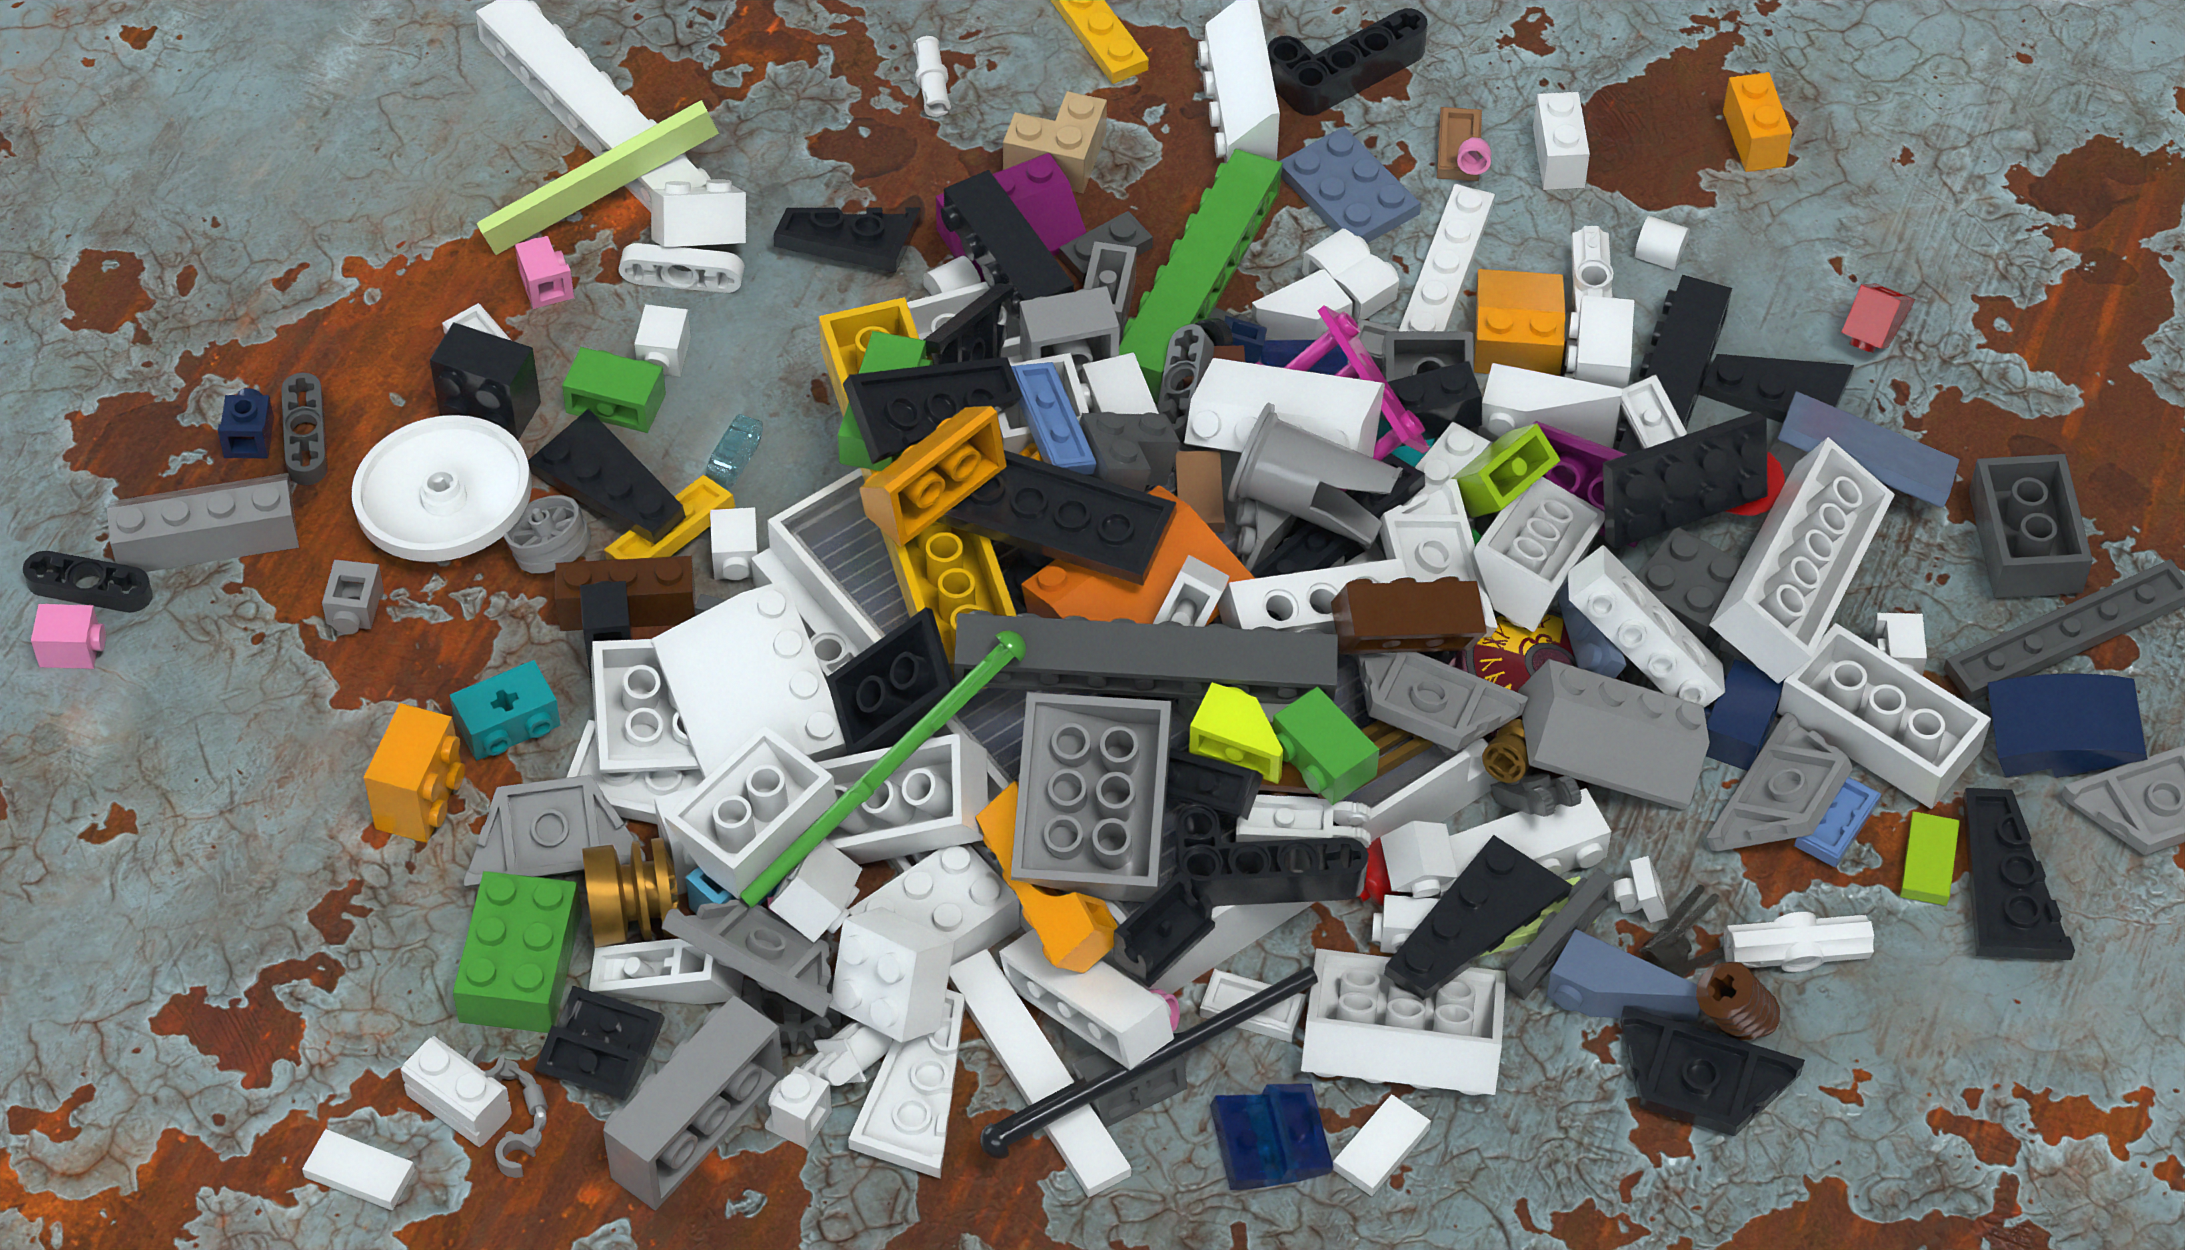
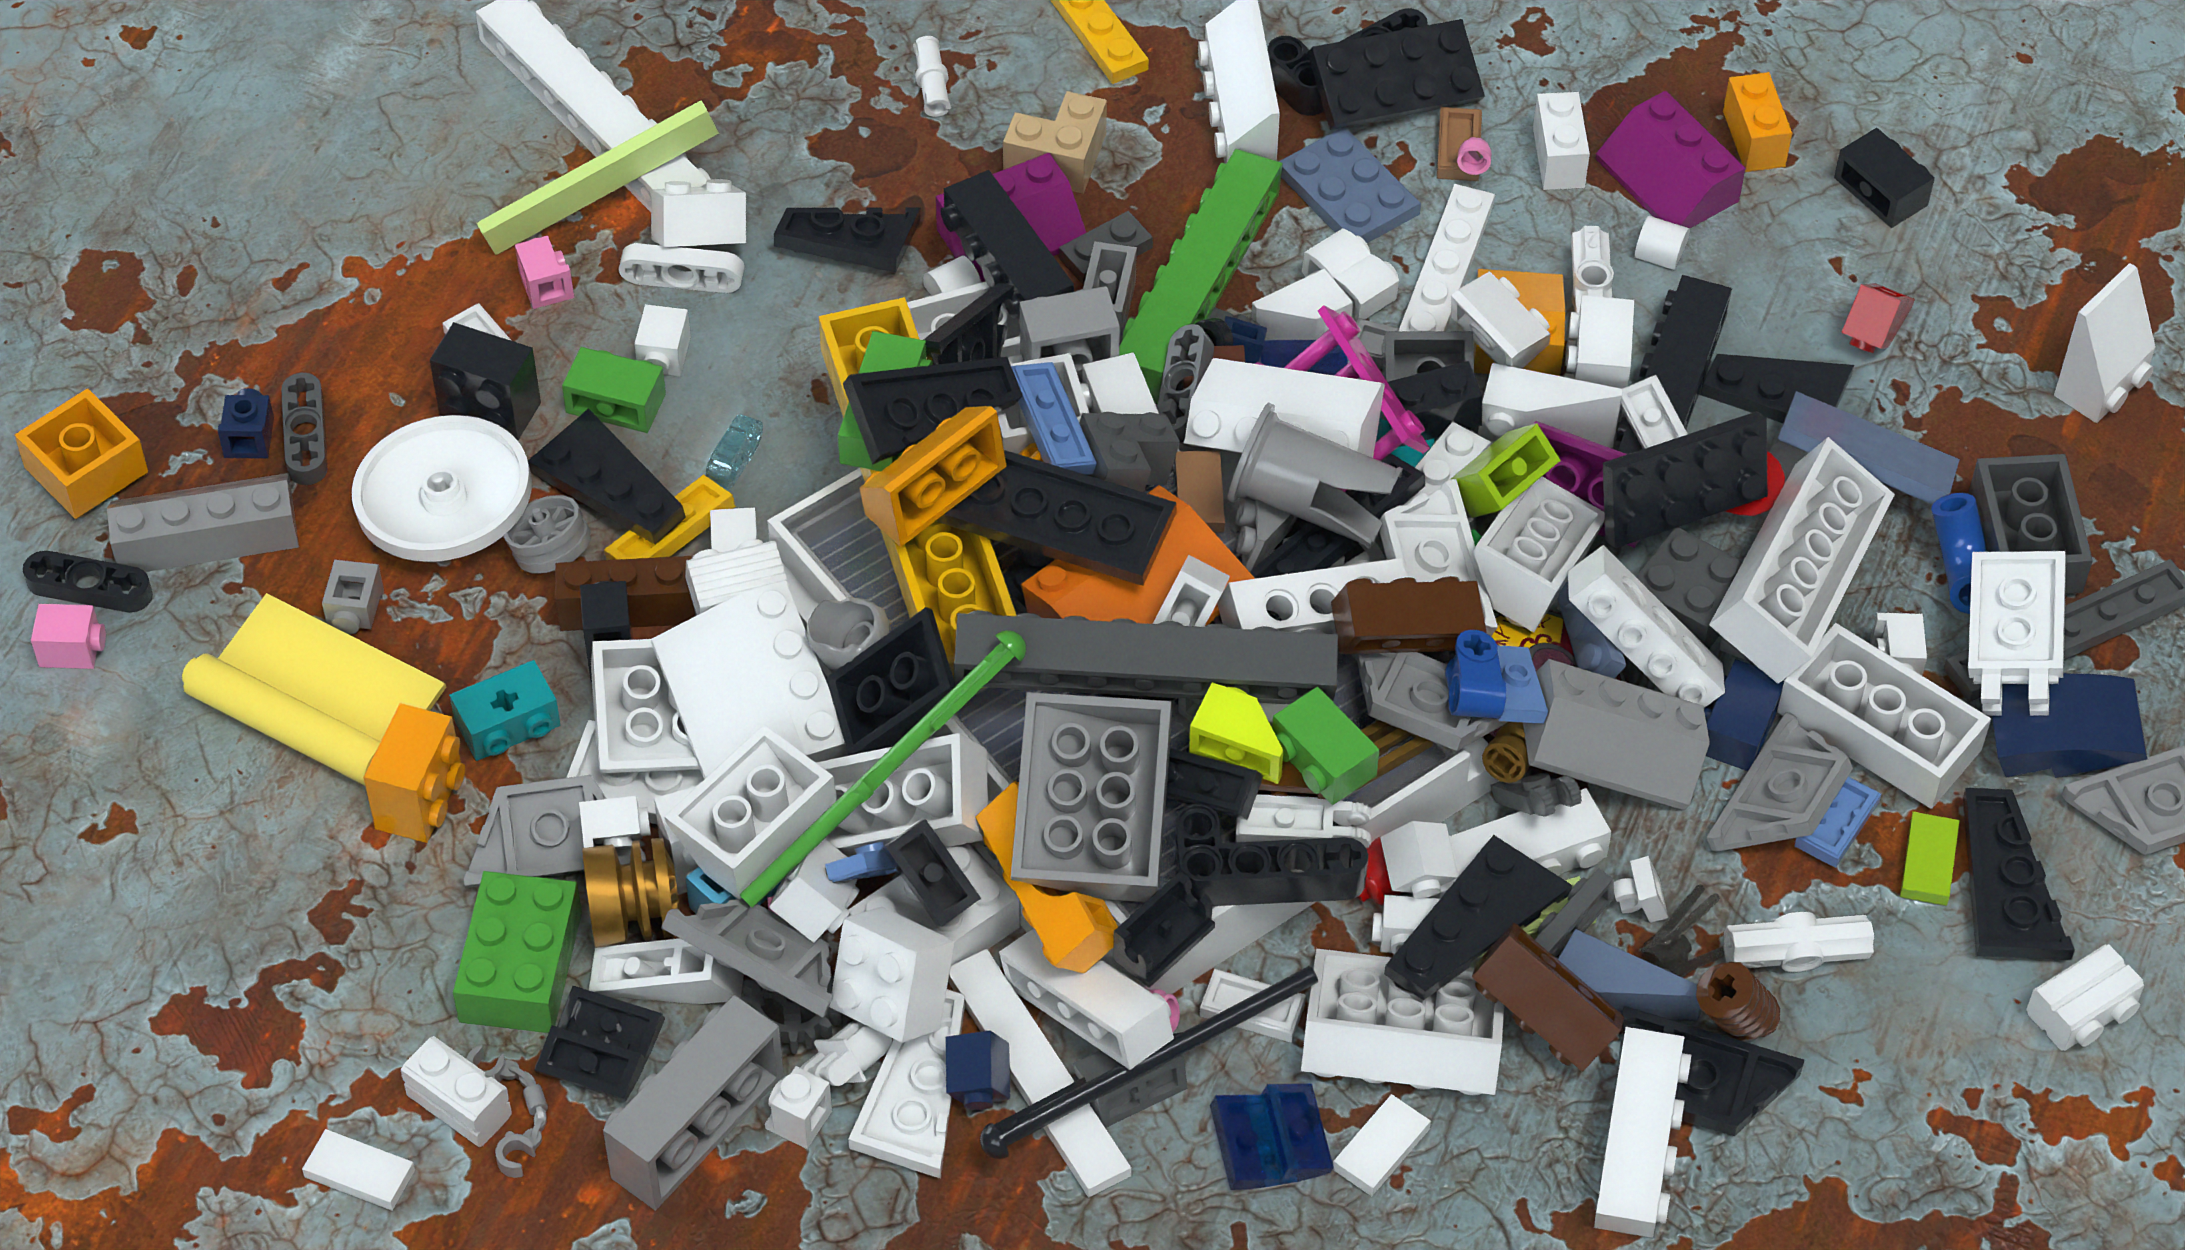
none -> light orange brick [14,388,148,519]
none -> light yellow door [182,593,447,786]
none -> white brick [579,796,651,850]
none -> white brick [685,539,789,615]
none -> light grey hair [806,597,890,671]
none -> medium blue plate [825,842,897,882]
none -> black brick [882,819,981,927]
none -> dark blue brick [945,1030,1010,1110]
none -> black plate [1307,19,1485,130]
none -> blue piece [1445,630,1506,719]
none -> white slope [1451,271,1550,369]
none -> reddish brown brick [1472,922,1624,1072]
none -> medium blue plate [1497,645,1548,724]
none -> white brick [1594,1027,1691,1238]
none -> magenta slope [1595,91,1745,228]
none -> black brick [1834,127,1935,228]
none -> blue cylinder [1931,493,1988,614]
none -> white tile [1968,551,2066,716]
none -> white brick [2026,944,2144,1051]
none -> white slope [2054,263,2156,423]

